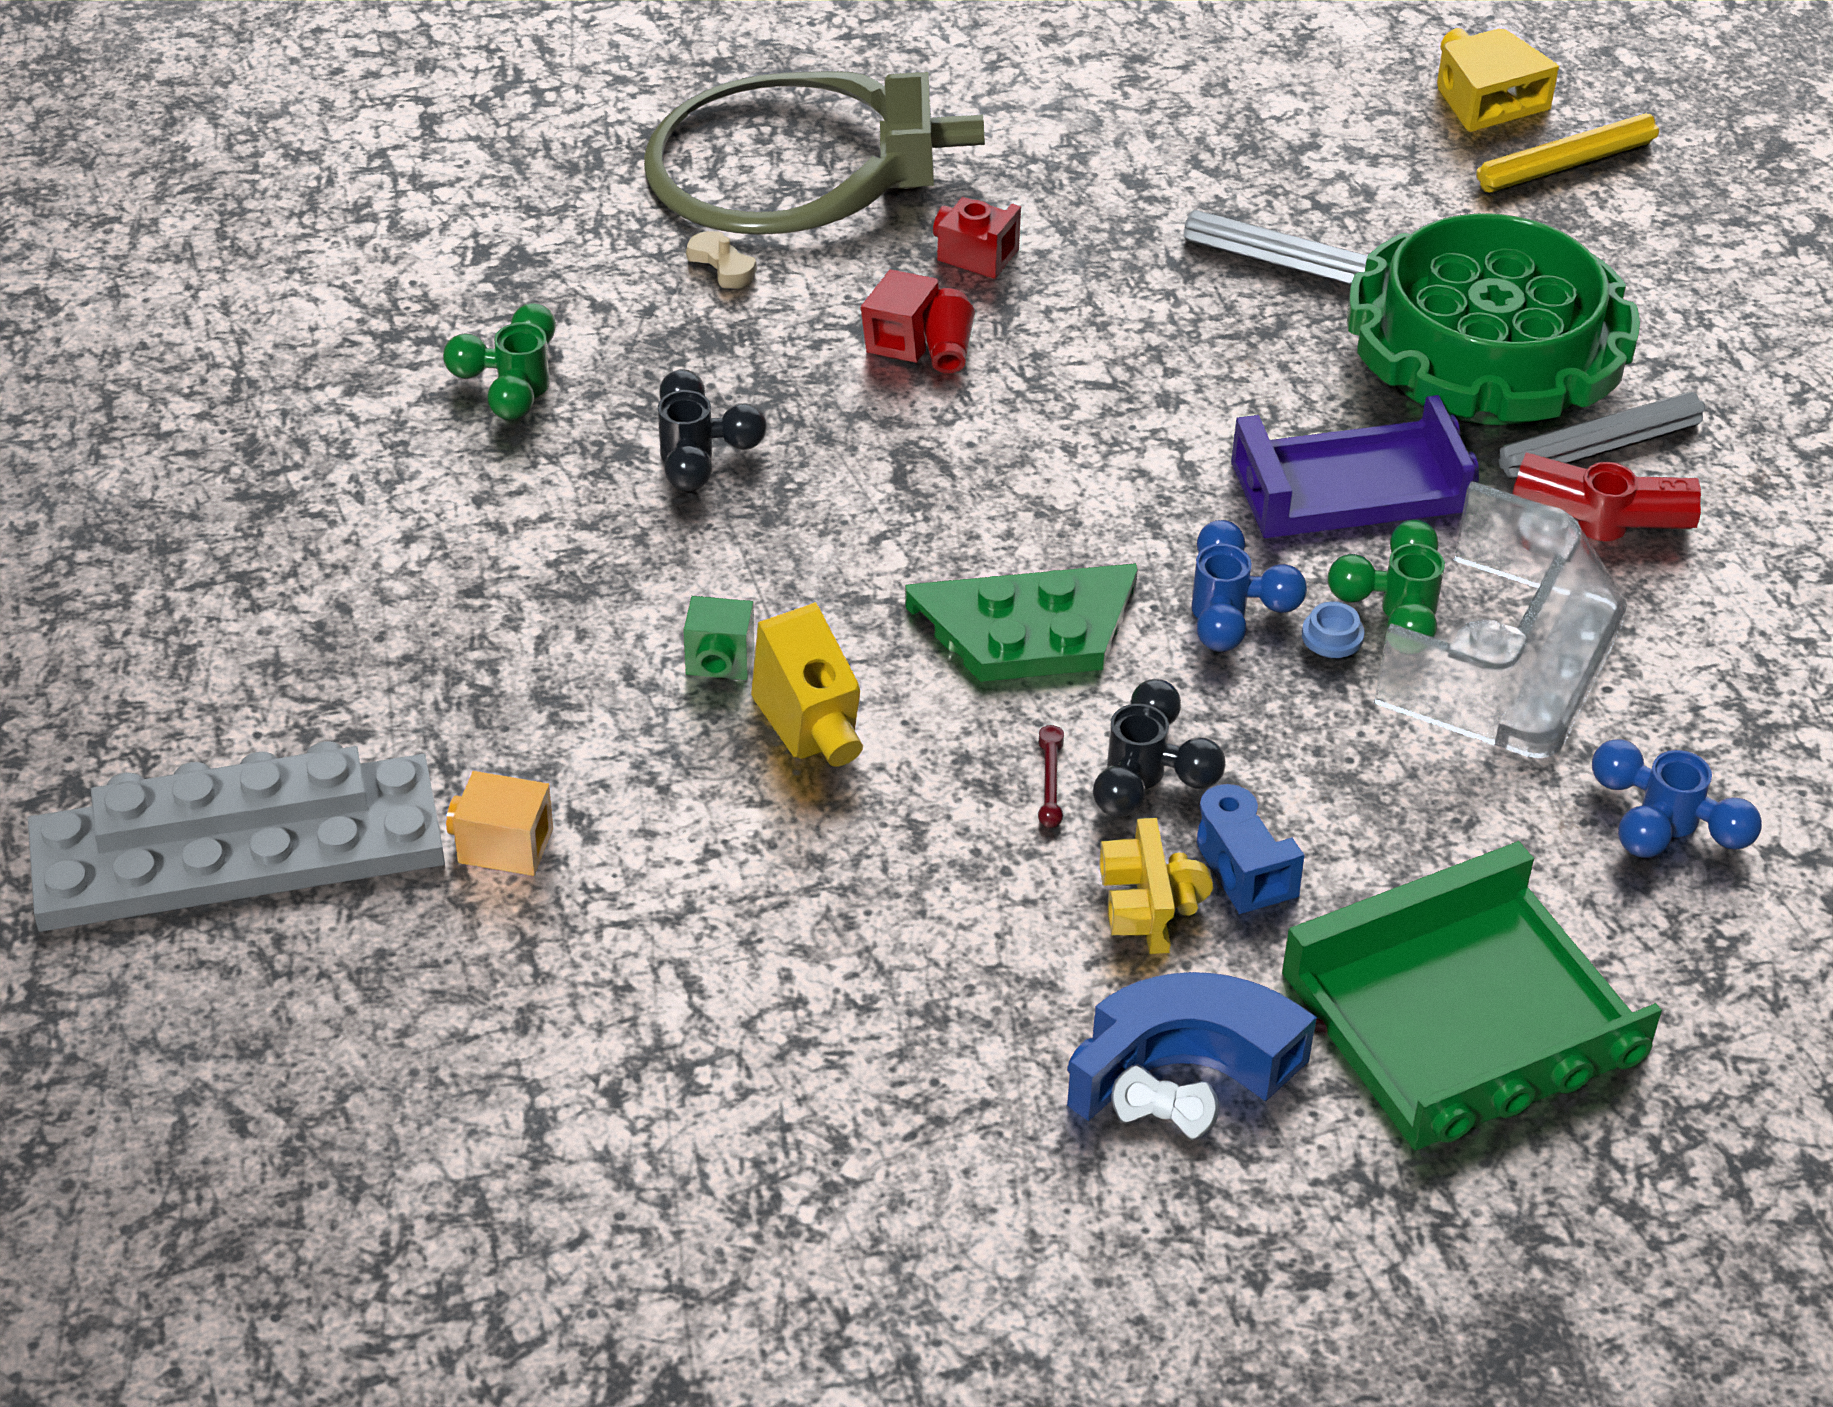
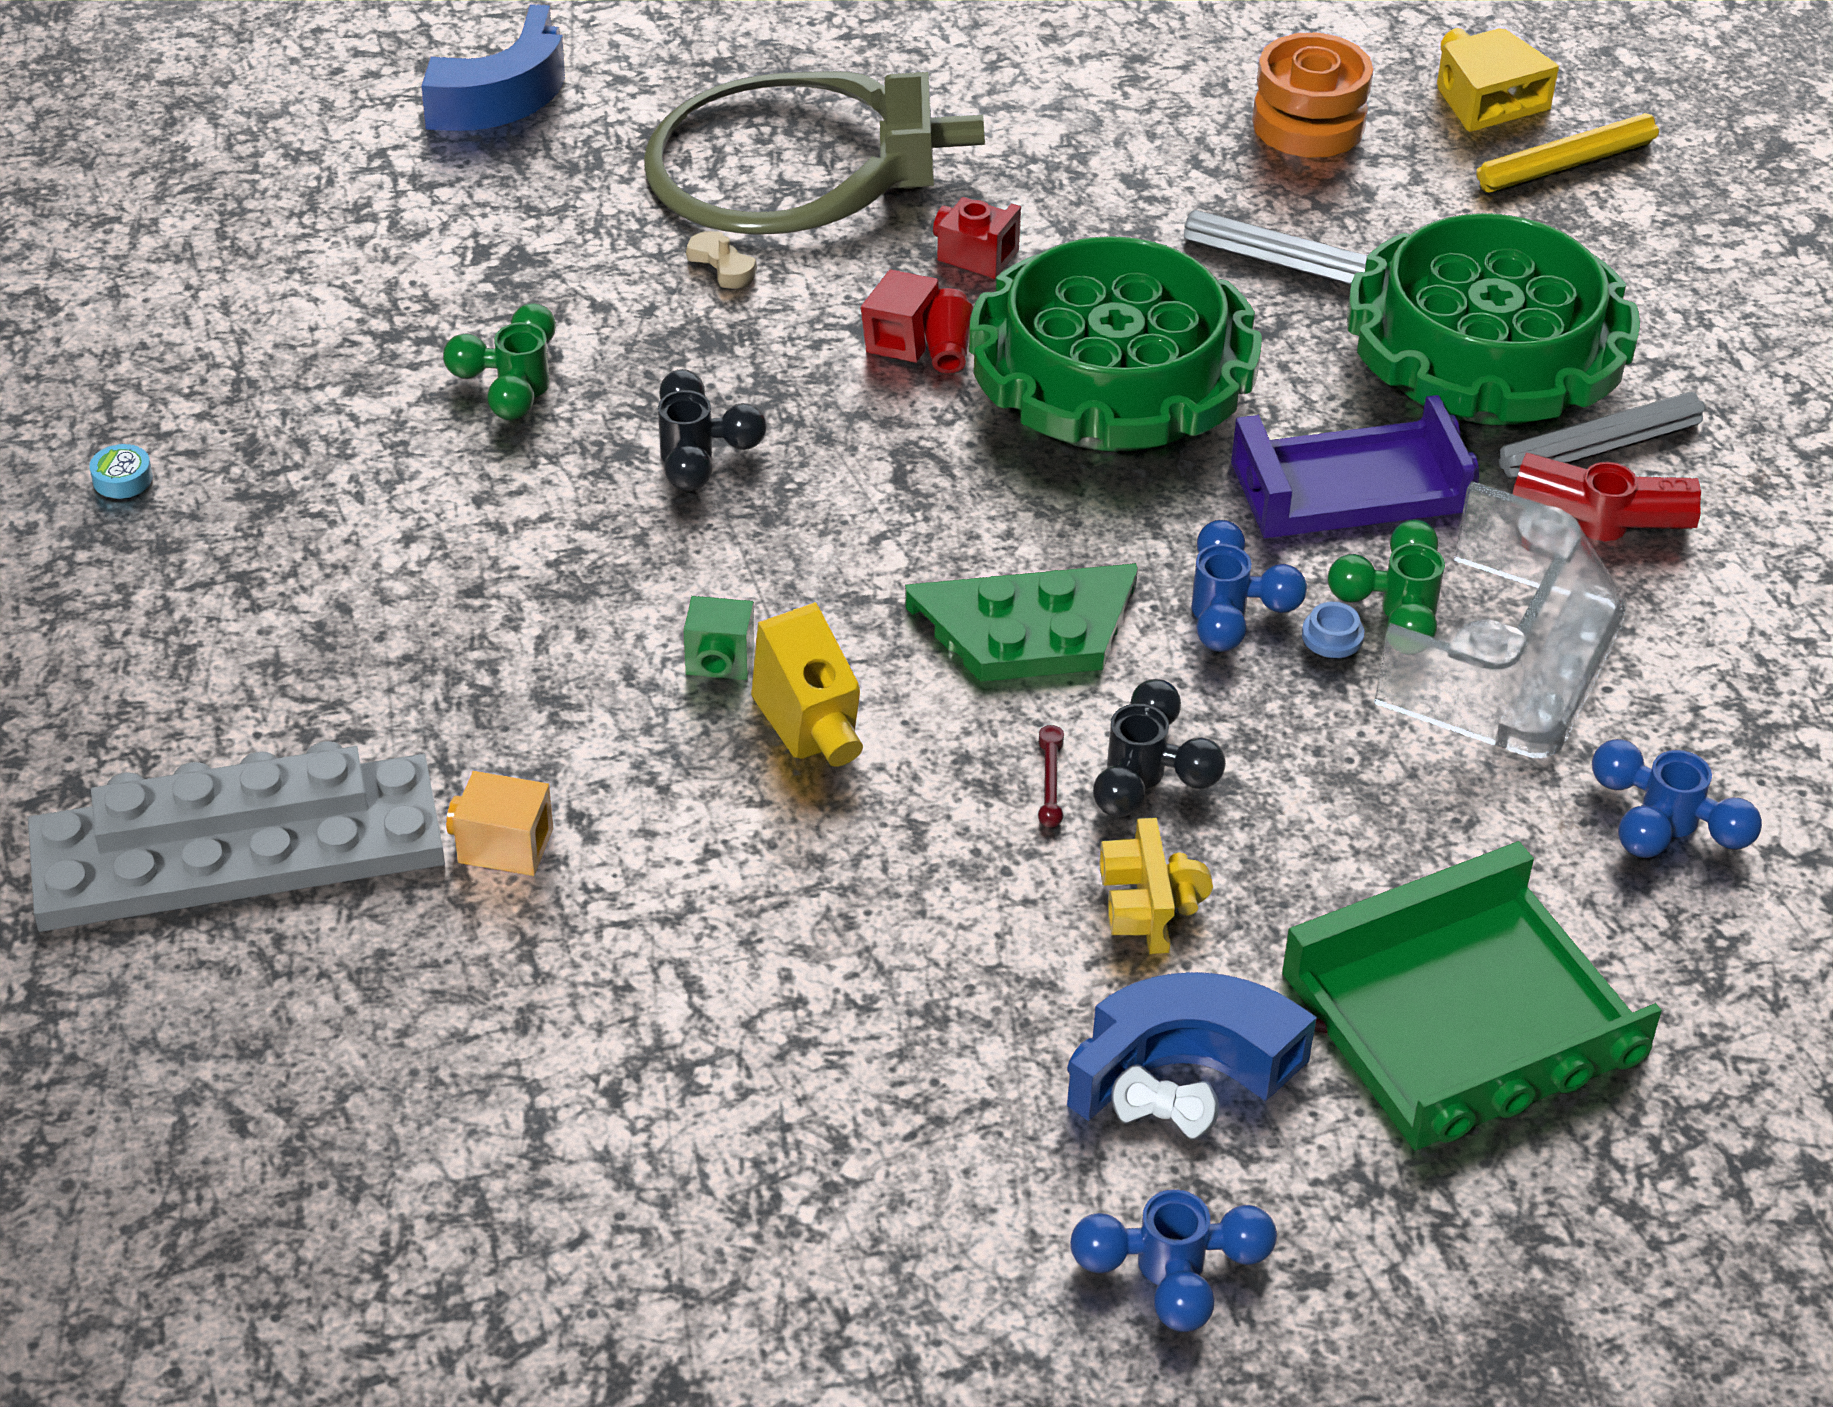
blue leg [1197,784,1305,914] -> none
none -> medium azure tile [89,444,153,499]
none -> blue arch [421,4,565,131]
none -> green piece [969,236,1262,452]
none -> blue piece [1070,1189,1277,1332]
none -> orange wheel [1252,32,1374,158]

